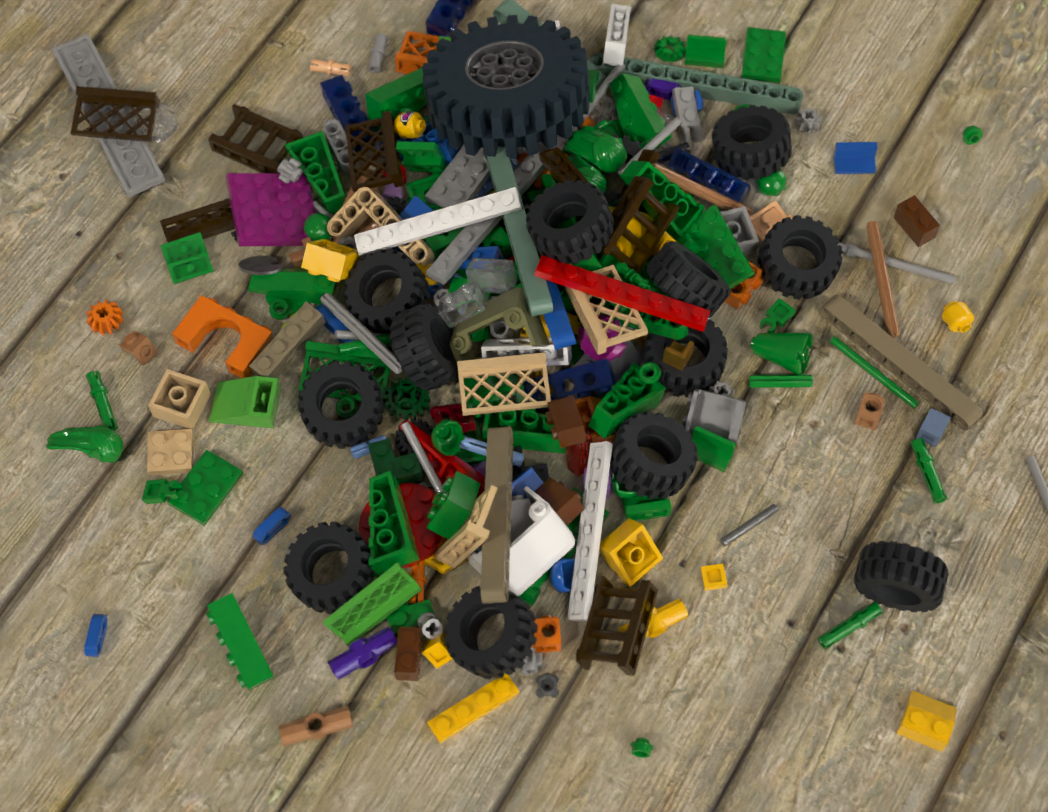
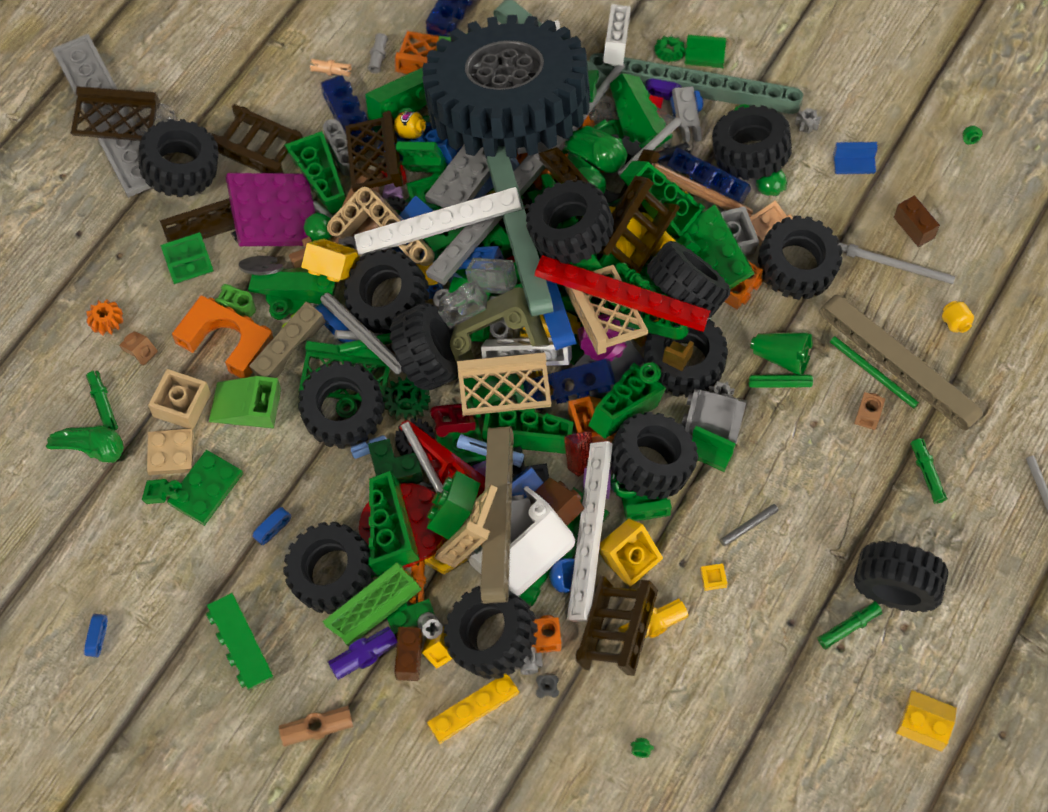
light grey gear [277,158,303,184] -> none
green hair [431,420,465,456] -> none
reddish brown brick [545,396,587,448] -> none
green plate [741,27,786,83] -> none
green plate [759,298,796,333] -> none
medium nougat axle [866,221,900,338] -> none
sand blue panel [916,408,951,447] -> none
none -> black tyre [139,119,219,197]
none -> bright green piece [215,284,256,317]

